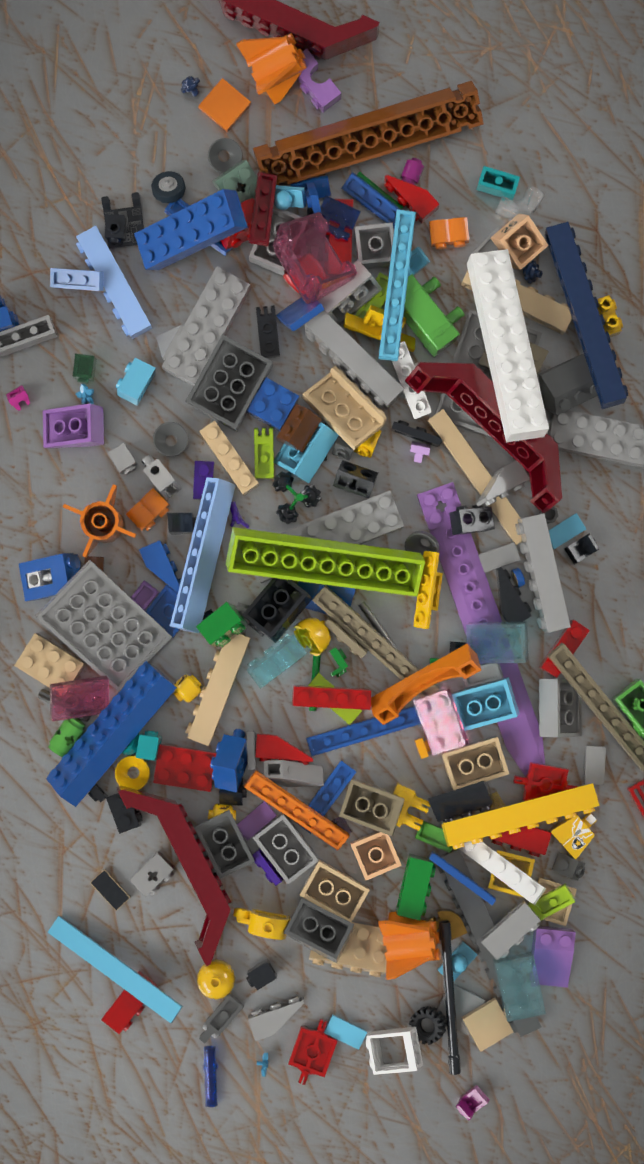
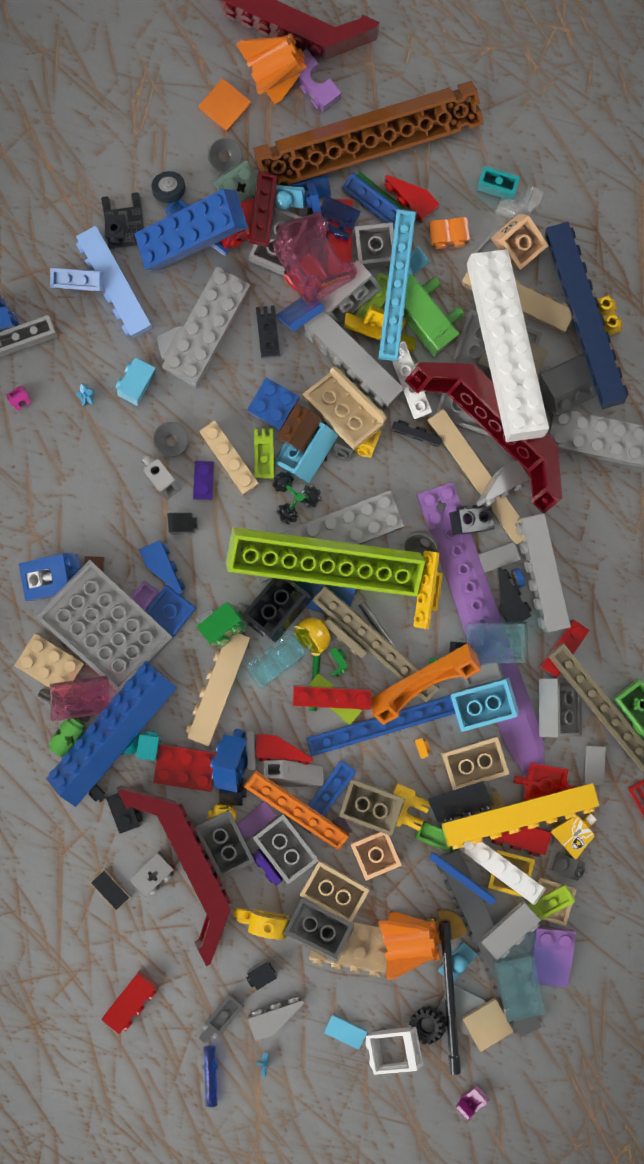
medium lavender slope [43,403,104,448] -> none
medium azure tile [47,916,183,1023] -> none
orange brick [63,484,137,558] -> none
clear green brick [72,354,97,384] -> none
light grey brick [108,443,138,475] -> none
yellow piece [115,756,150,790] -> none
orange brick [126,488,170,531] -> none
light blue brick [170,477,235,633] -> none
yellow head [173,674,202,703] -> none
dark blue plant [181,76,200,97] -> none
dark grey slope [185,334,273,432] -> none
yellow cylinder [197,959,236,999] -> none
dark purple bar [230,501,249,528] -> none
red plate [288,1019,338,1085] -> none
black brick [333,460,379,499] -> none
green brick [396,853,436,920] -> none
magenta brick [400,158,424,185] -> none
lavender tile [410,441,430,463] -> none
clear pink plate [413,689,469,755] -> none
dark blue plant [523,260,543,284] -> none
dark grey tile [539,506,559,524] -> none
medium azure tile [548,513,586,550] -> none
black bracket [564,533,599,565] -> none

